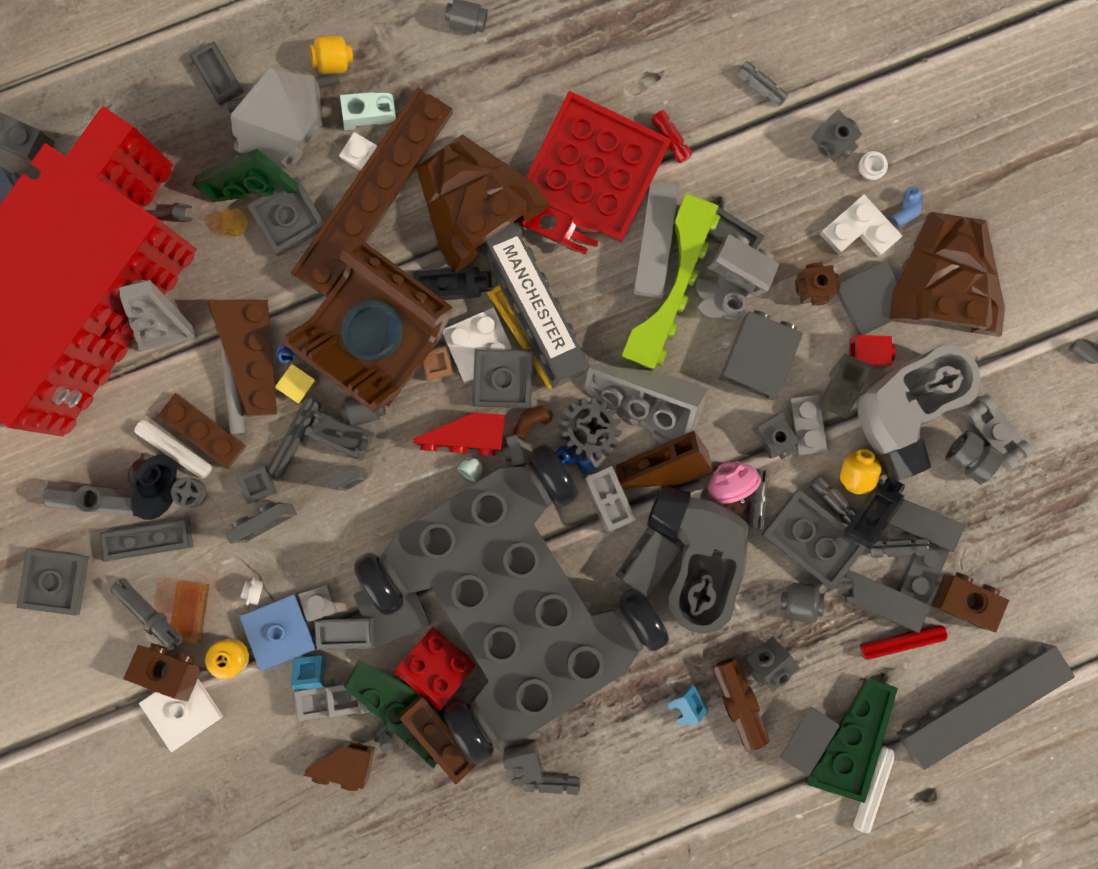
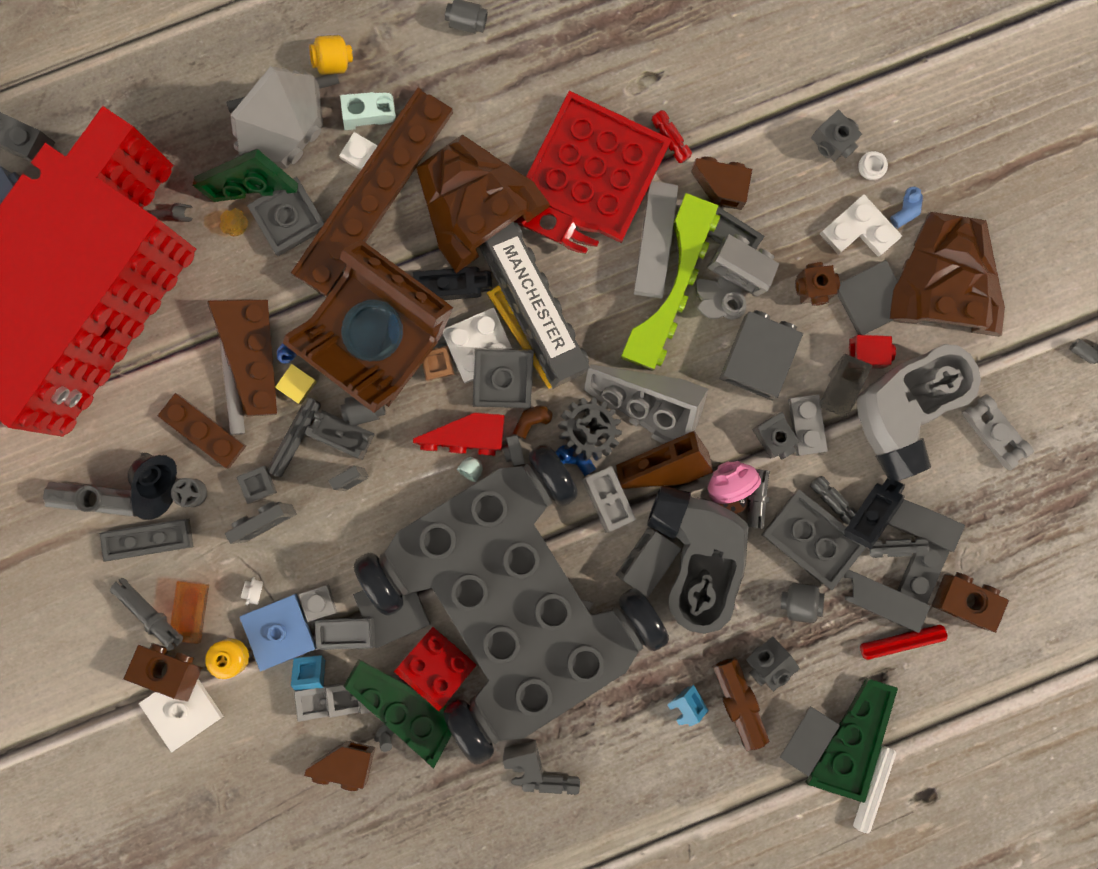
dark grey plate [16,549,89,616] -> none
light grey wing [119,280,196,352] -> none
white axle [134,420,212,479] -> none
dark grey tile [189,41,244,106] -> none
reddish brown plate [397,695,478,785] -> none
dark grey axle [737,61,788,107] -> none
yellow head [839,449,882,494] -> none
dark grey brick [896,642,1075,770] -> none
dark grey wheel [945,430,1004,484] -> none
none -> reddish brown slope [691,156,753,210]

